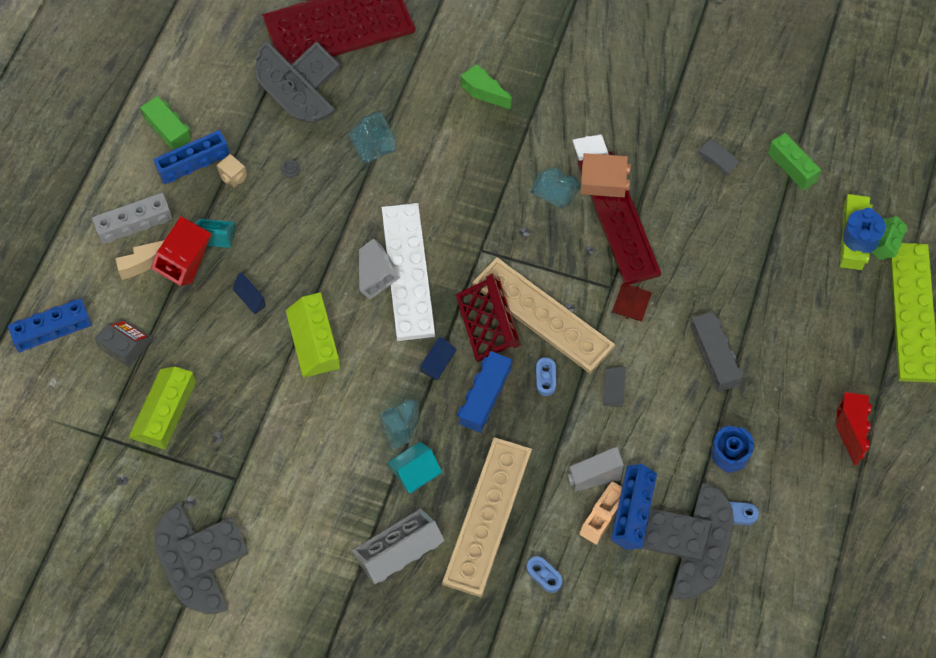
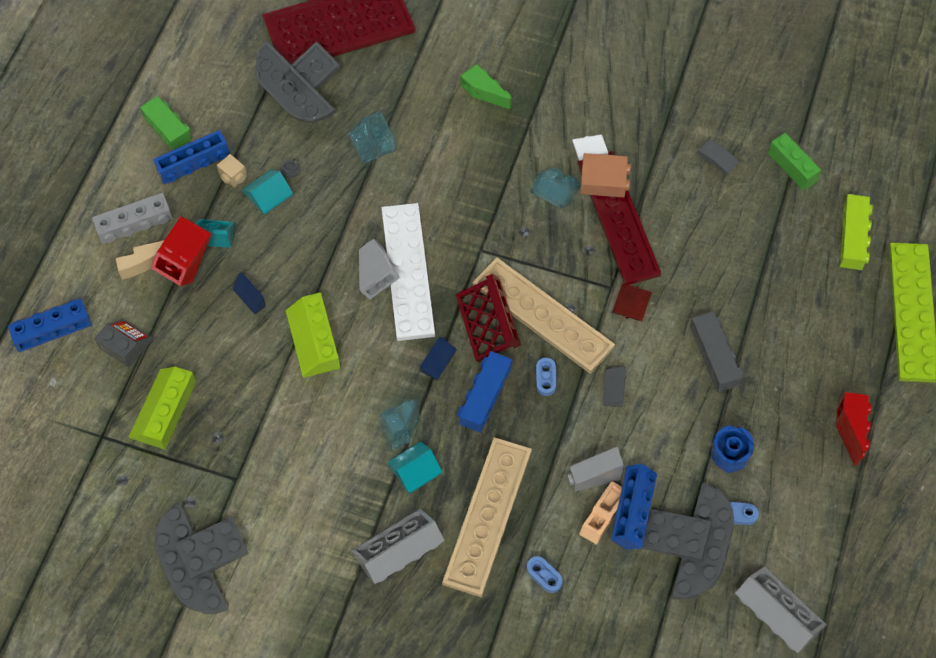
blue brick [843,208,886,253] -> none
bright green brick [871,216,907,260] -> none
none -> teal slope [242,169,293,215]
none -> light grey slope [735,567,827,653]

